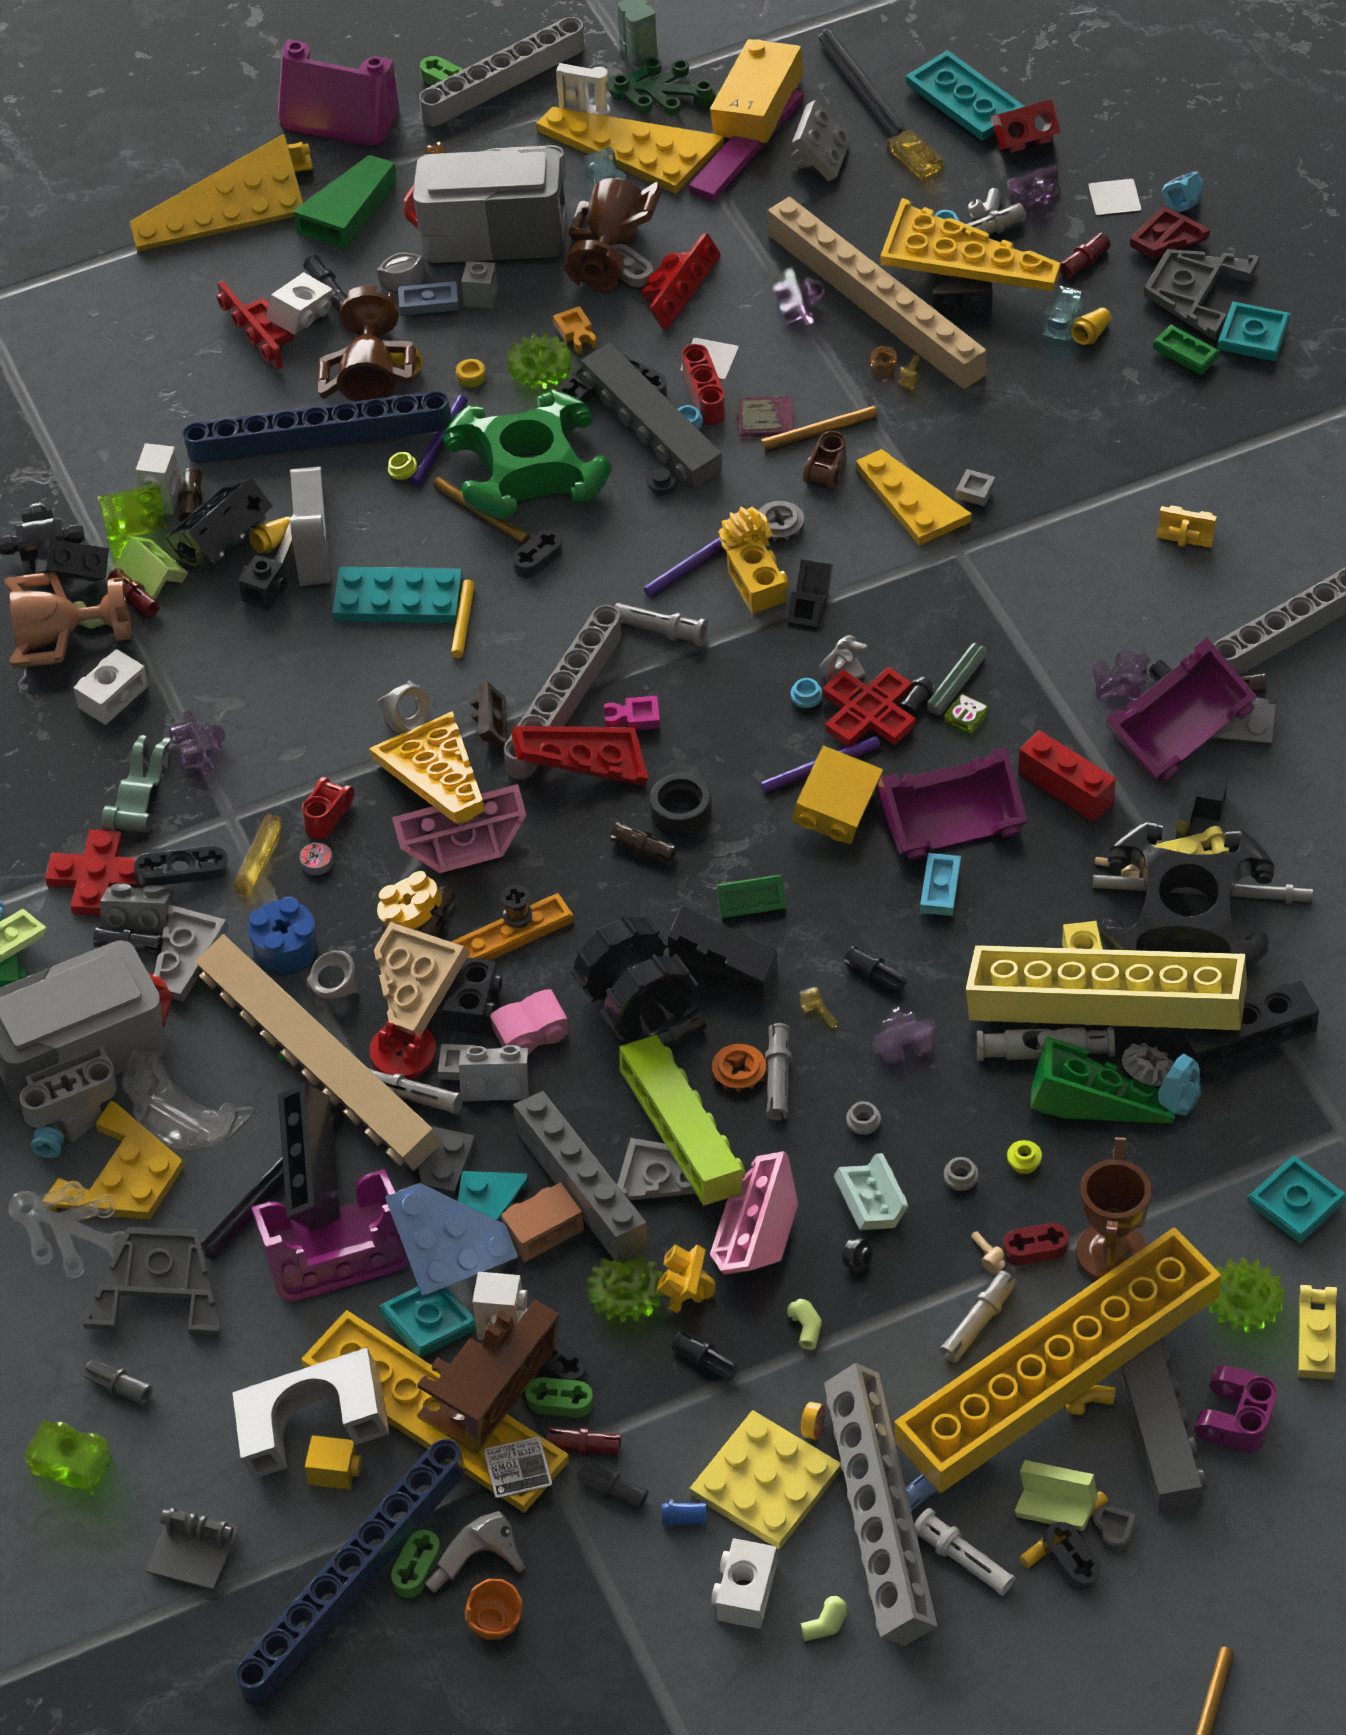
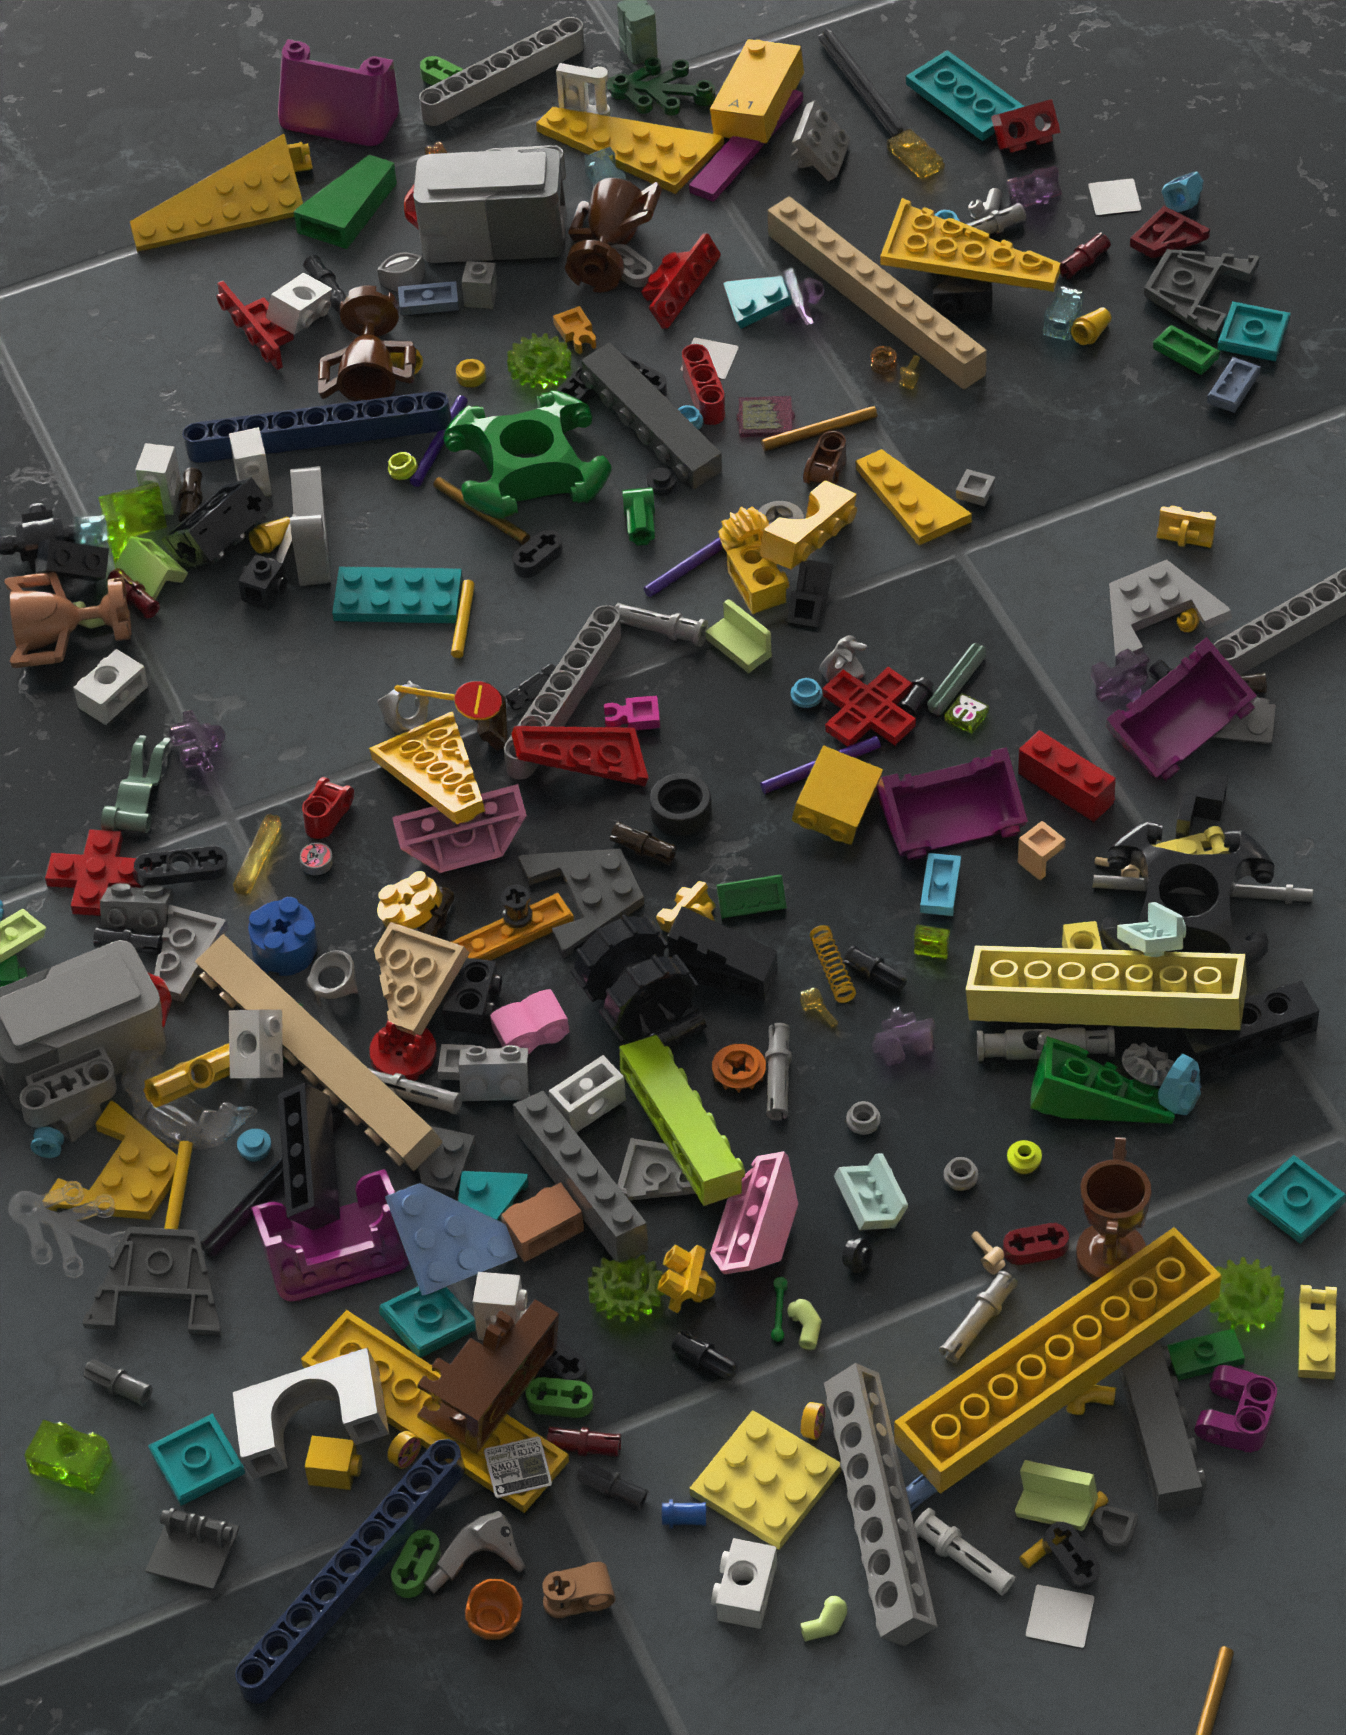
none -> clear light blue leg [73,515,107,547]
none -> yellow piece [143,1043,230,1108]
none -> teal plate [148,1413,246,1506]
none -> yellow bar [164,1141,193,1229]
none -> white brick [229,428,272,496]
none -> white brick [229,1010,283,1078]
none -> medium azure plate [237,1129,272,1162]
none -> yellow tile [387,1431,421,1469]
none -> red piece [394,681,502,720]
none -> black axle [506,664,556,710]
none -> dark grey wing [518,849,644,958]
none -> medium nougat piece [542,1562,616,1618]
none -> white brick [549,1055,626,1133]
none -> green piece [622,487,655,546]
none -> yellow hips [656,881,716,933]
none -> yellowish green panel [706,599,772,673]
none -> wing [723,276,793,329]
none -> yellow arch [759,481,857,570]
none -> green hinge [770,1277,788,1342]
none -> yellow piece [809,925,856,1003]
none -> clear neon green tile [914,924,950,959]
none -> light nougat panel [1018,821,1066,880]
none -> white sticker [1026,1585,1094,1648]
none -> light grey wing [1109,559,1232,666]
none -> light aqua bracket [1117,902,1186,957]
none -> green plate [1167,1328,1245,1381]
none -> yellow arm [1177,608,1200,633]
none -> sand blue plate [1207,357,1260,413]

